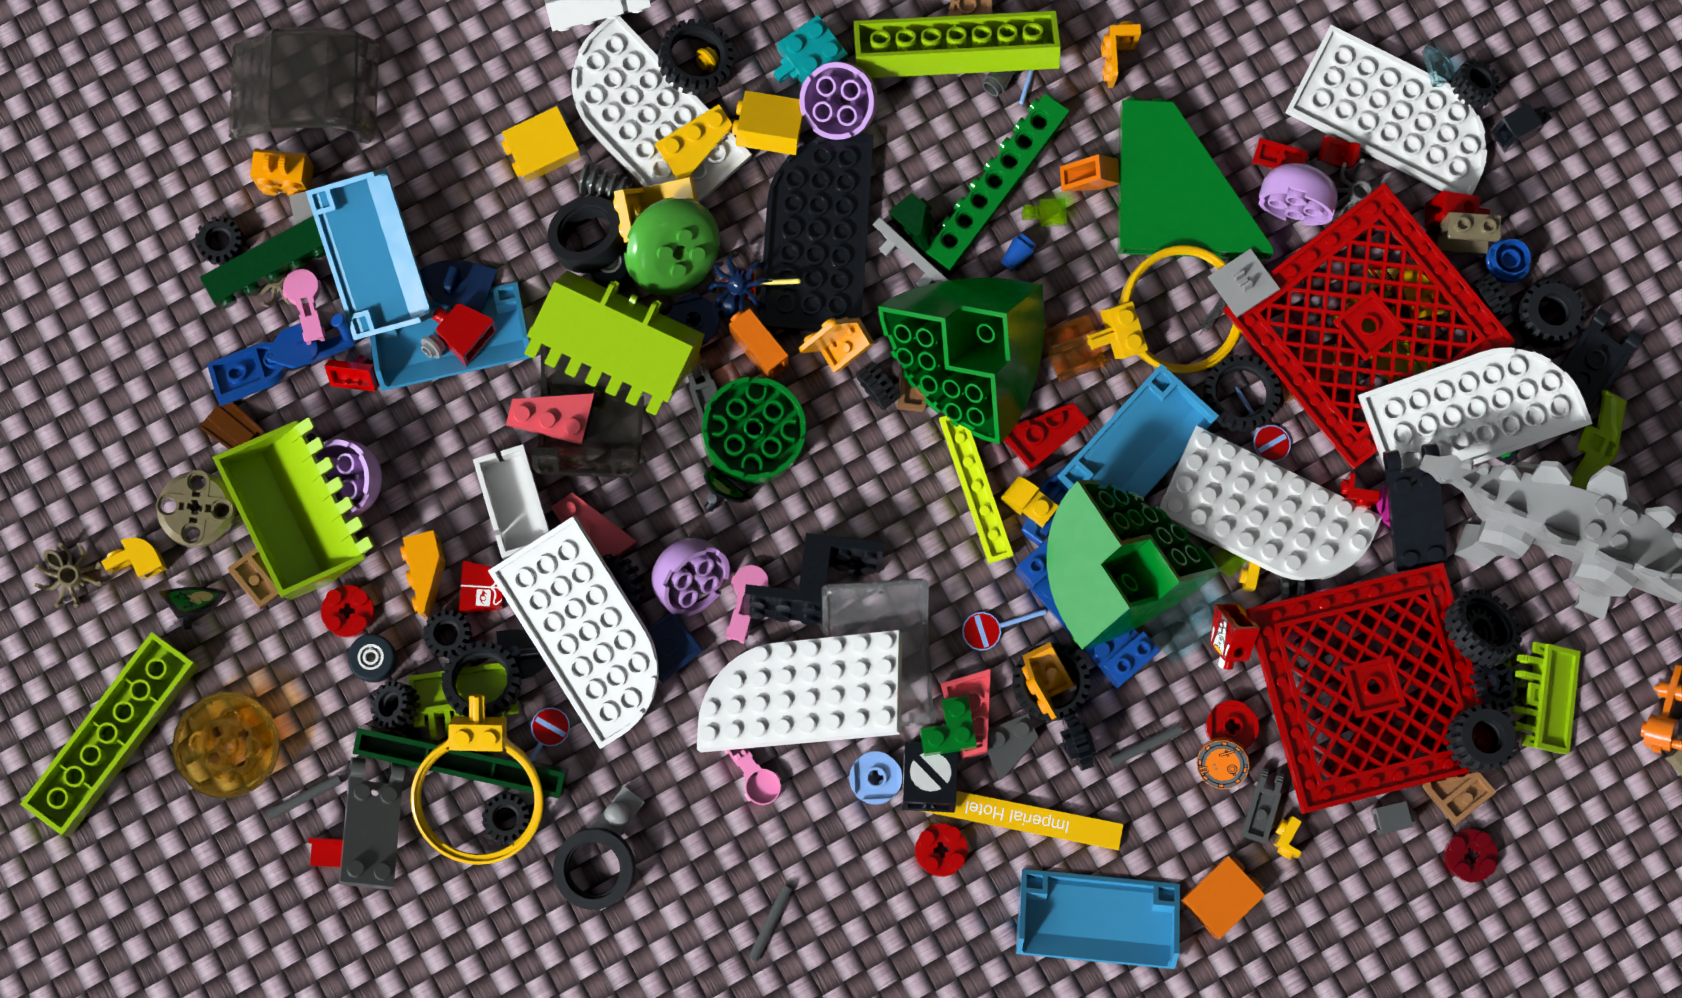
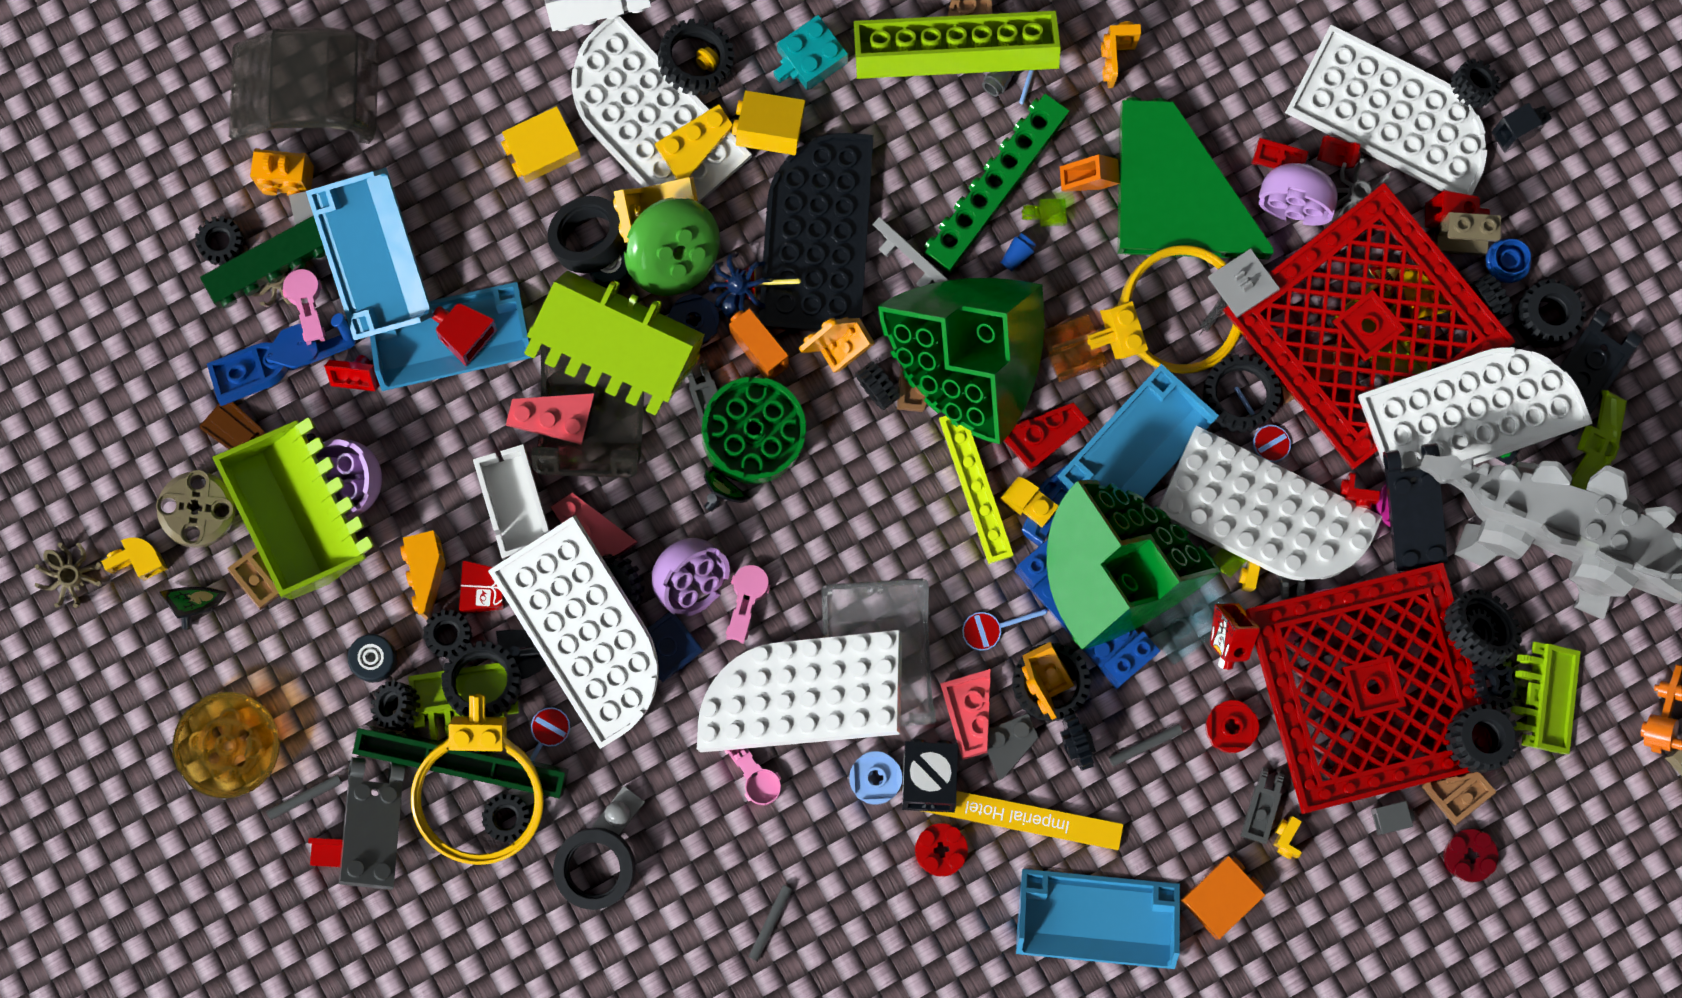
lime brick [20,632,200,837] -> none
red plate [321,585,375,638] -> none
dark blue shield [419,260,498,313] -> none
light grey plate [421,334,445,359] -> none
dark grey piece [578,162,635,203] -> none
black bracket [744,533,884,625] -> none
lavender cylinder [799,62,878,140] -> none
dark green slope [888,192,934,252] -> none
green plate [920,696,977,756] -> none
tile [1196,737,1250,789] -> none
clear light blue tile [1422,46,1454,87] -> none

